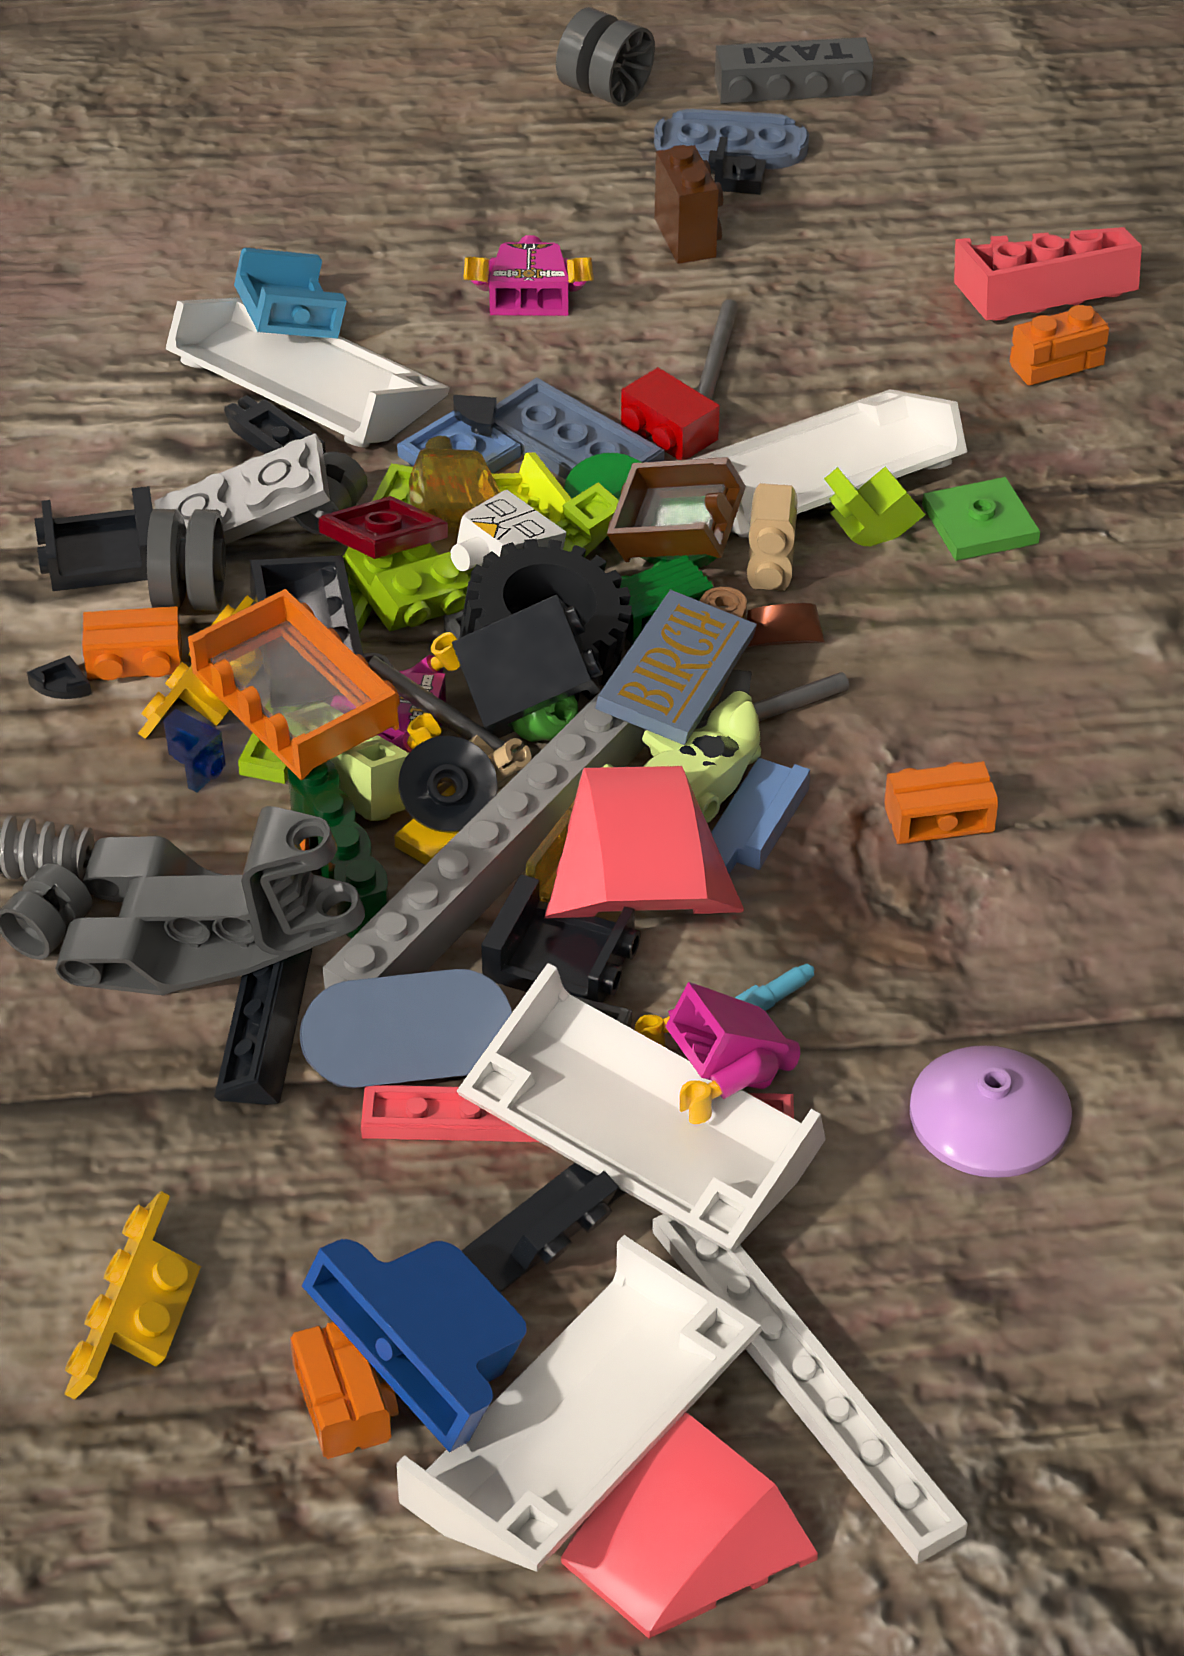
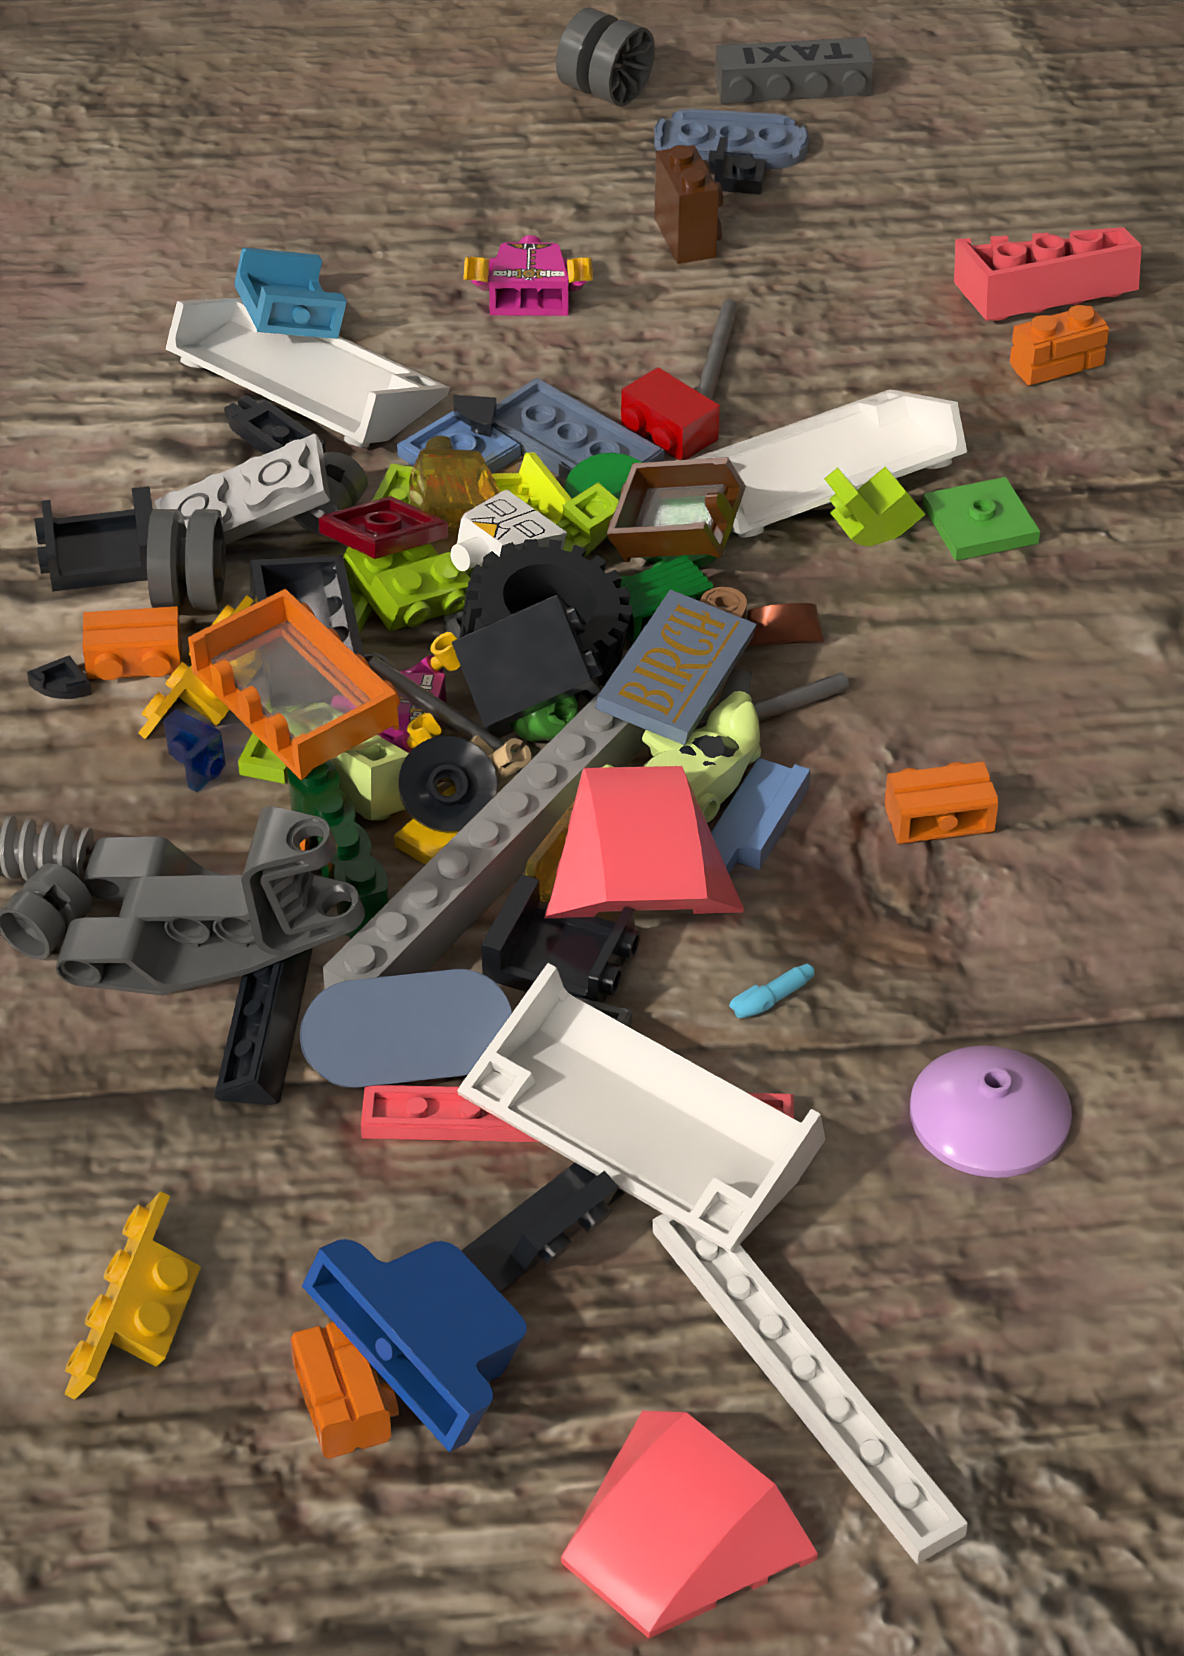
white slope [396,1235,761,1572] -> none
dark pink torso [635,982,800,1124] -> none
tan brick [747,483,798,591] -> none

